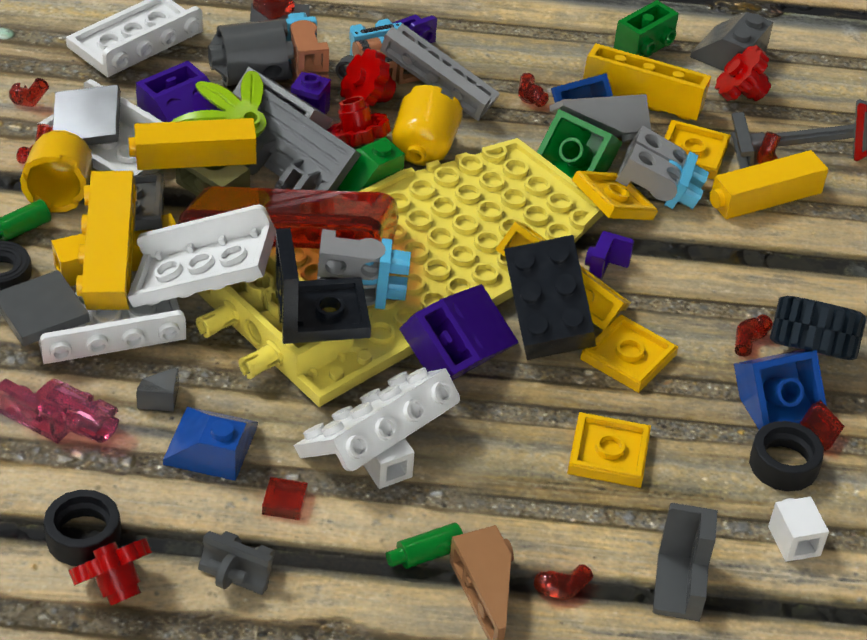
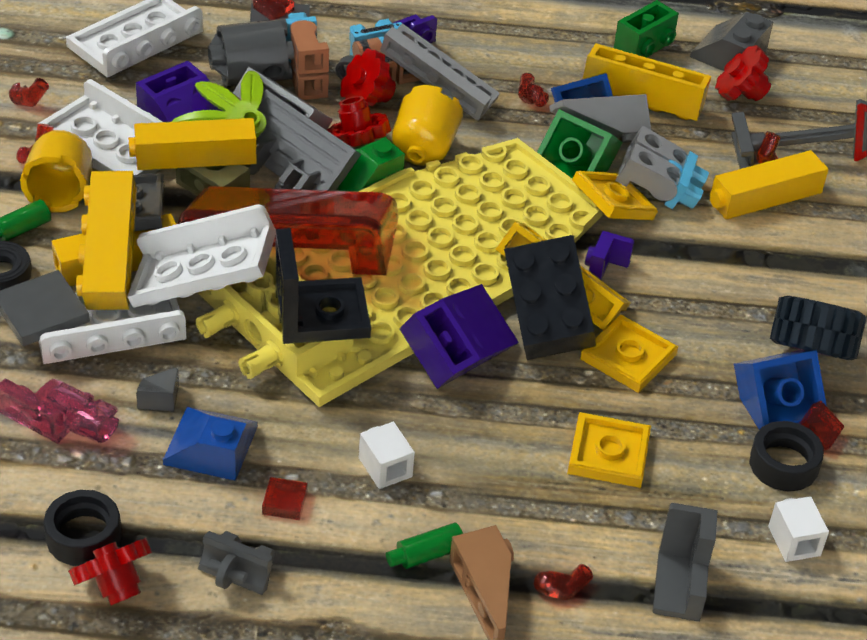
tile [52,84,121,145] -> none
dark purple bracket [291,71,331,114] -> none
white bracket [294,367,460,471] -> none
light grey hips [317,229,411,309] -> none
yellow tile [664,120,731,179] -> none
clear red arm [735,314,773,357] -> none

